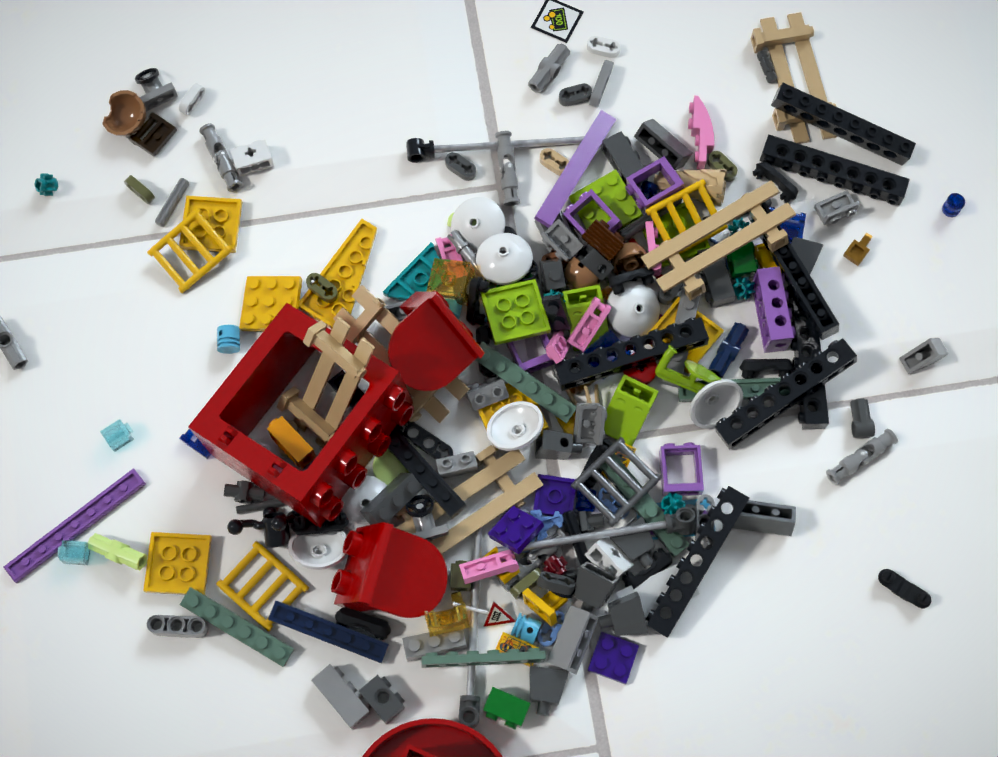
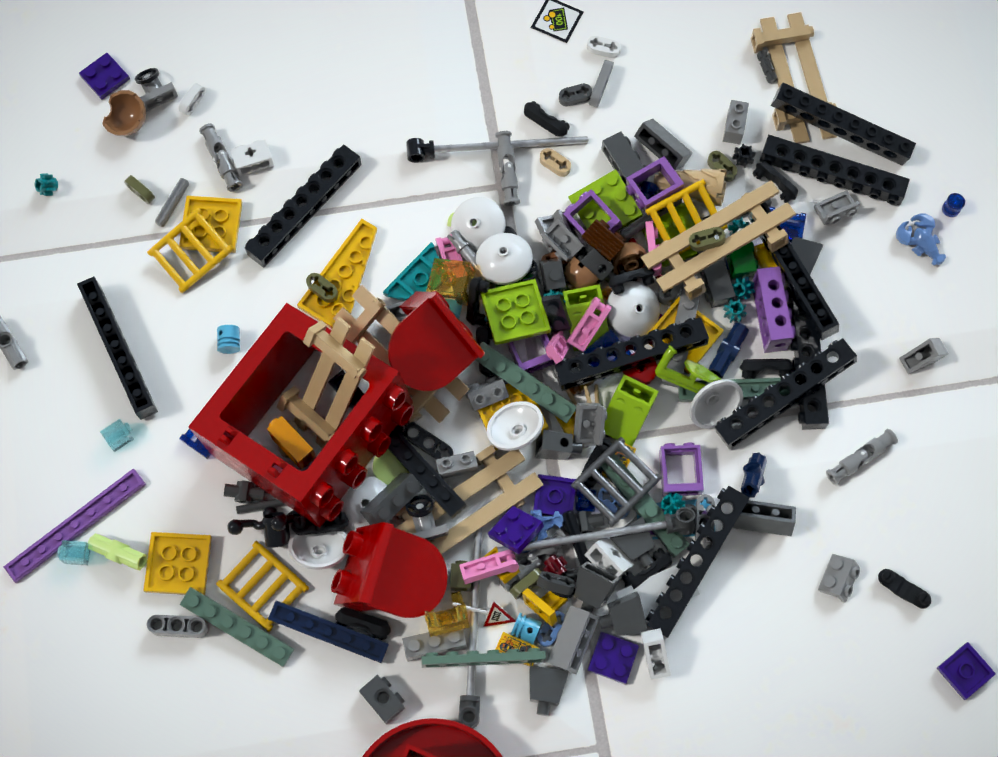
dark brown plate [128,112,177,157] -> none
yellow plate [239,276,303,331] -> none
light grey brick [311,664,371,729] -> none
dark grey beam [445,152,476,181] -> none
green brick [483,687,531,730] -> none
light grey piece [528,43,570,93] -> none
medium lavender tile [534,110,616,228] -> none
bright pink slope [688,95,714,170] -> none
pearl gold plate [843,232,873,266] -> none
dark grey piece [850,398,875,438] -> none
none -> black brick [77,276,158,420]
none -> dark purple plate [79,52,130,100]
none -> black brick [244,144,362,268]
none -> black piece [524,101,570,136]
none -> white brick [641,628,671,680]
none -> olive beam [689,227,726,252]
none -> light grey brick [722,100,749,145]
none -> teal gear [723,299,747,323]
none -> black gear [732,144,756,168]
none -> dark blue piece [741,452,767,498]
none -> light grey bracket [818,554,860,603]
none -> medium blue animal [896,213,946,266]
none -> dark purple plate [937,642,996,700]

